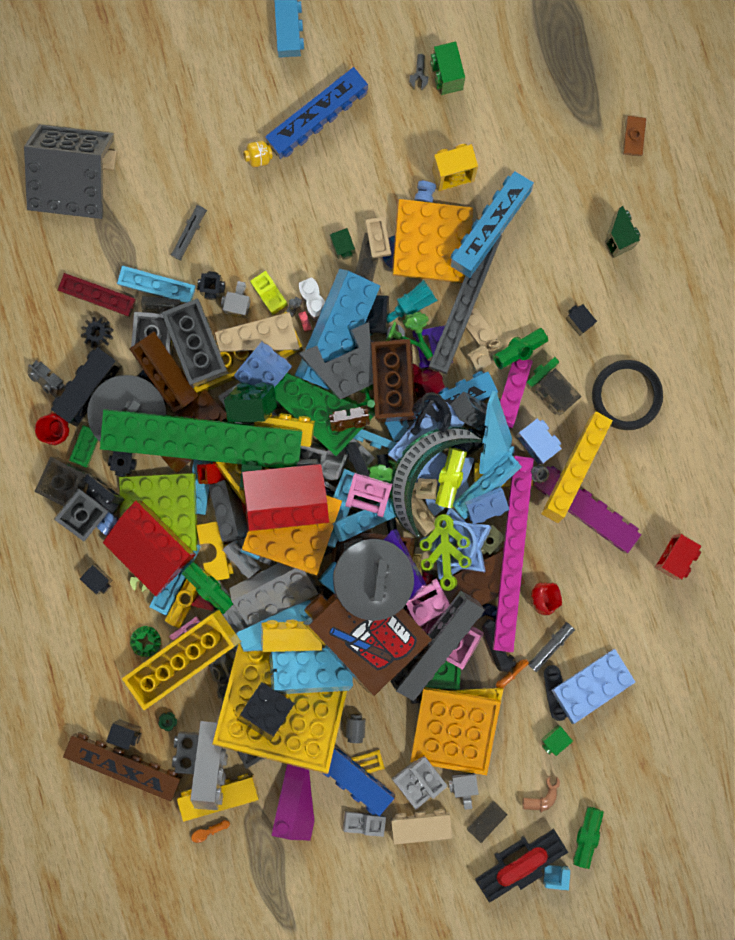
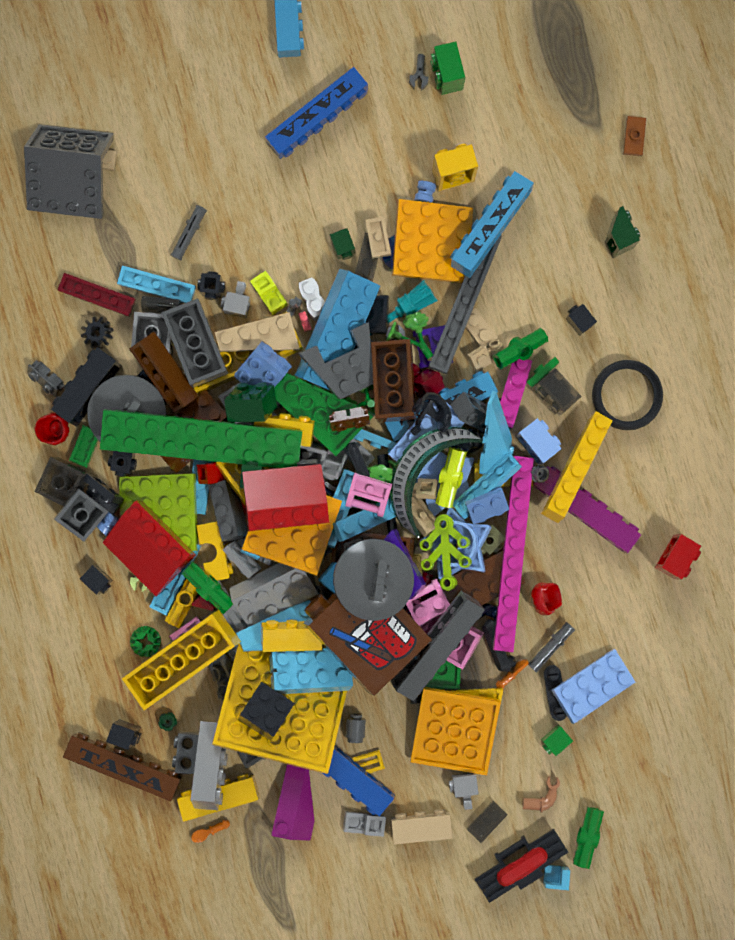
yellow head [243,141,272,167] -> none
light grey slope [392,756,448,809] -> none

